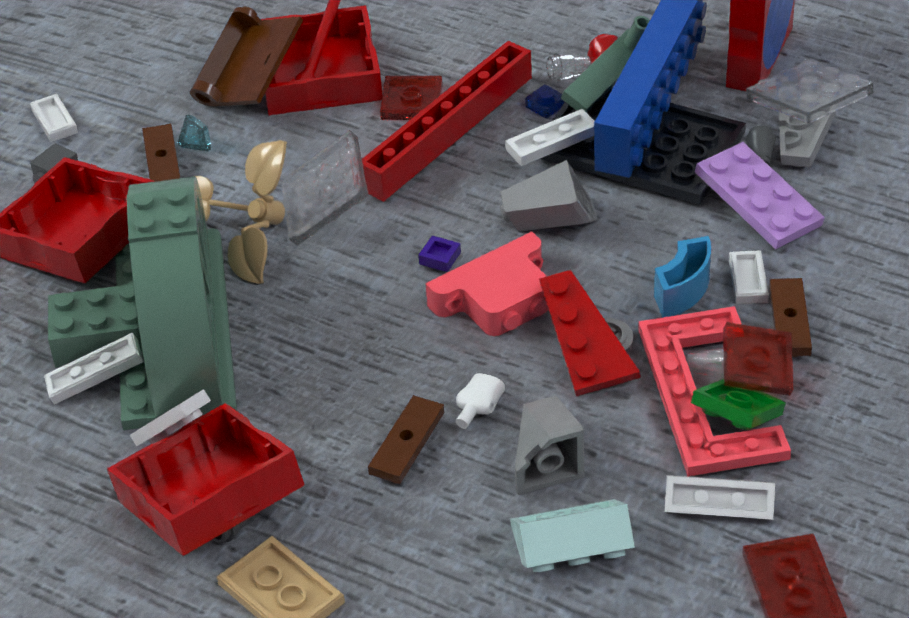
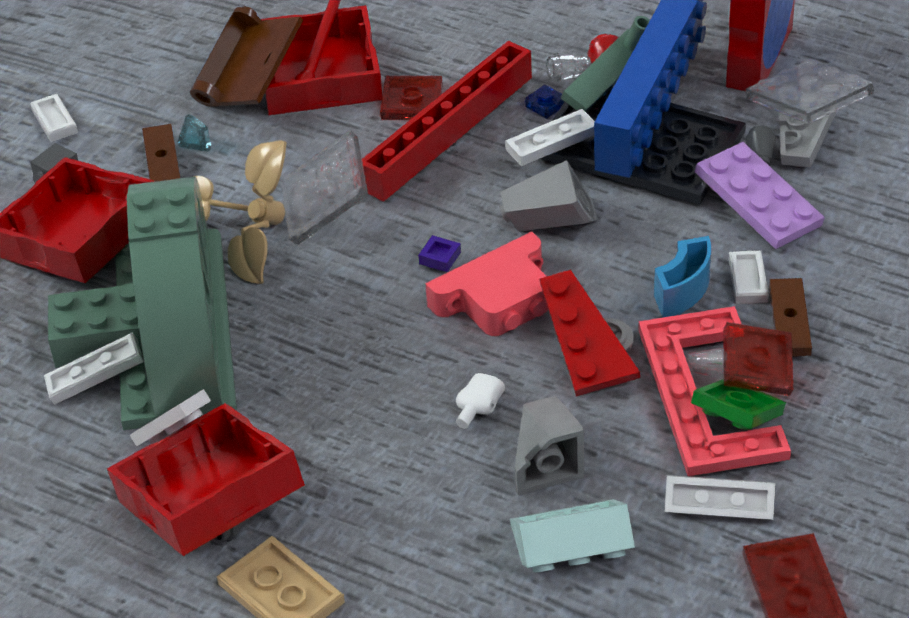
reddish brown tile [368,395,445,484] -> none

